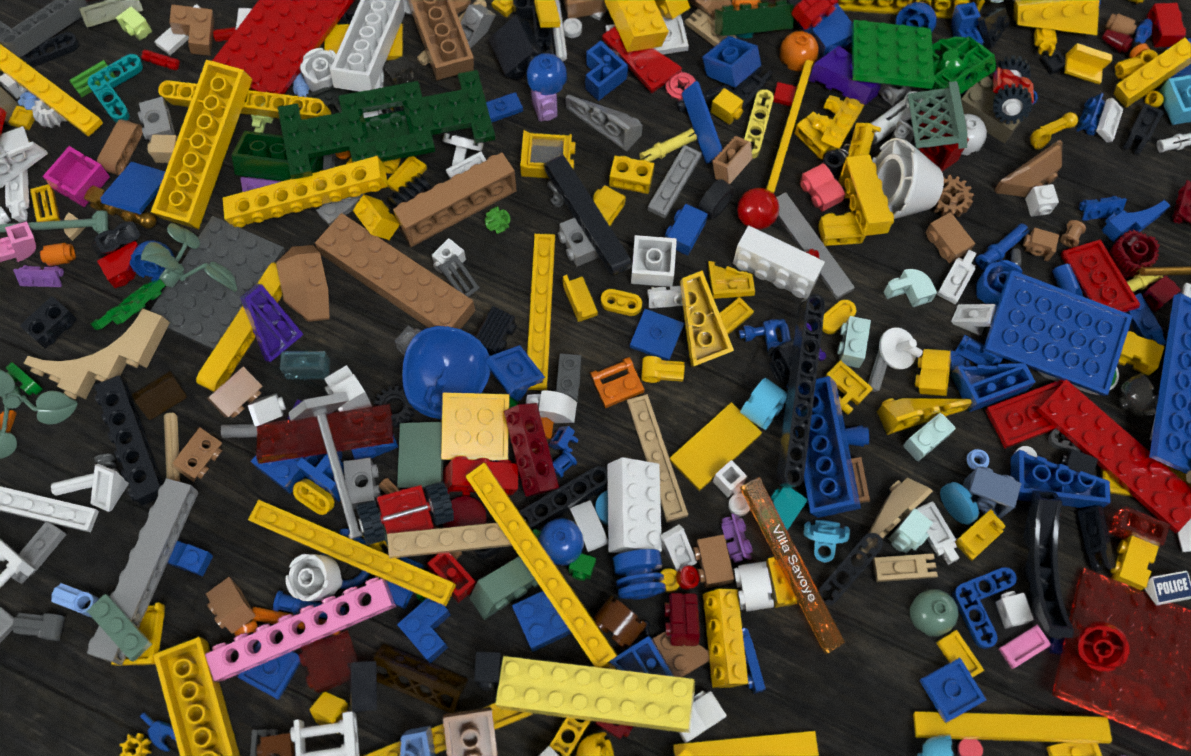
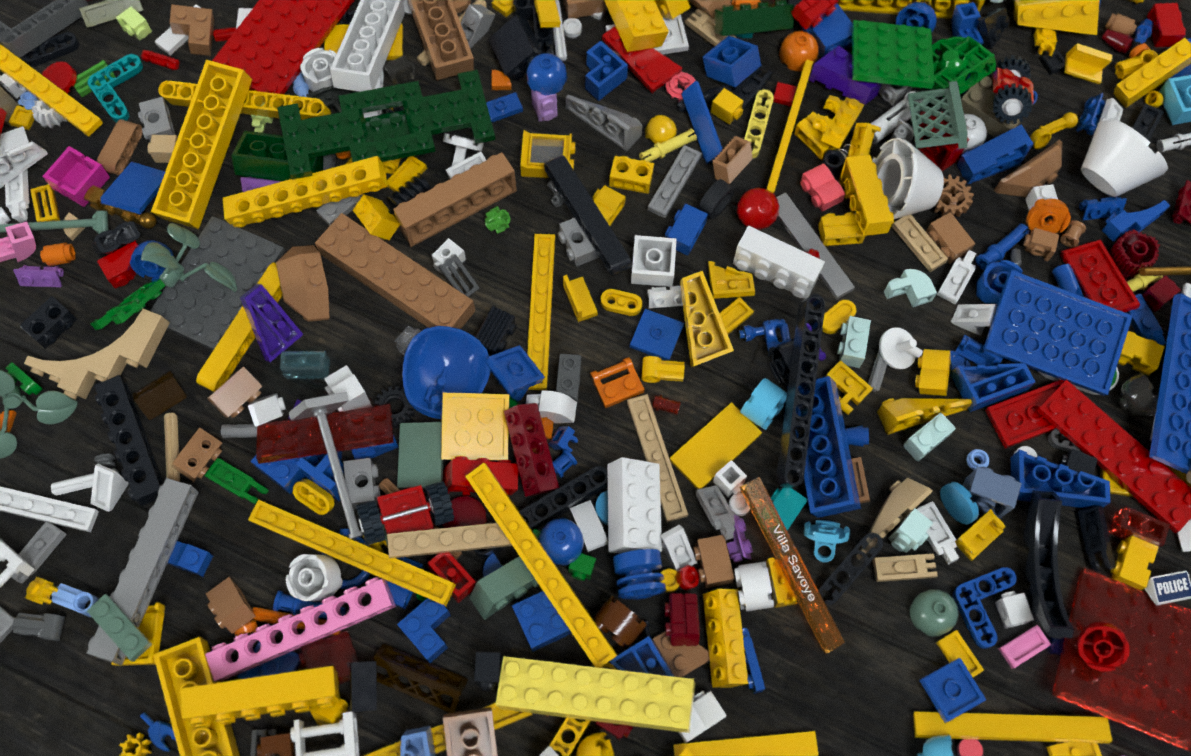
none -> yellow plate [25,577,58,605]
none -> red tile [42,61,77,94]
none -> yellow brick [181,666,340,728]
none -> green hinge [205,458,269,505]
none -> blue tile [483,553,502,577]
none -> orange tile [492,70,512,90]
none -> yellow hair [645,115,677,144]
none -> clear red pin [652,394,681,415]
none -> light grey hinge [696,485,735,540]
none -> tan plate [892,215,948,272]
none -> blue wedge [956,124,1033,184]
none -> orange plate [1026,199,1071,233]
none -> white cone [1081,118,1168,197]

